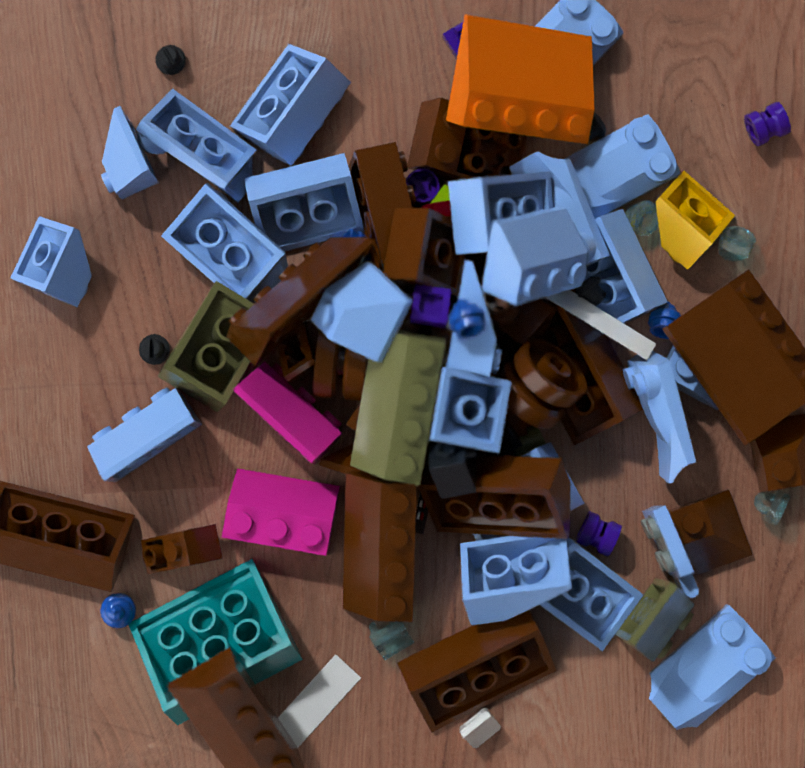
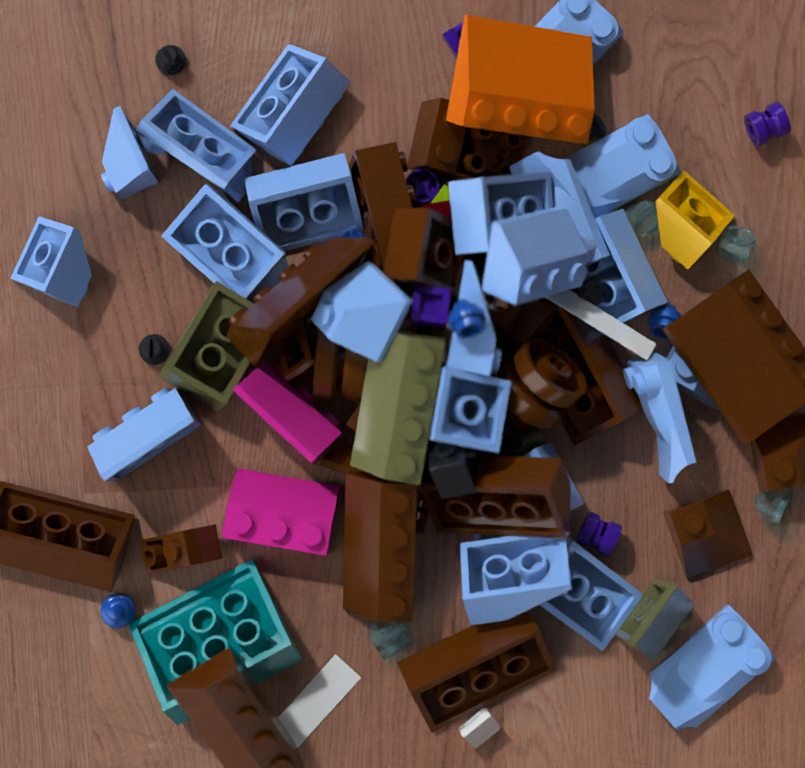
light blue piece [641,505,699,598] -> none

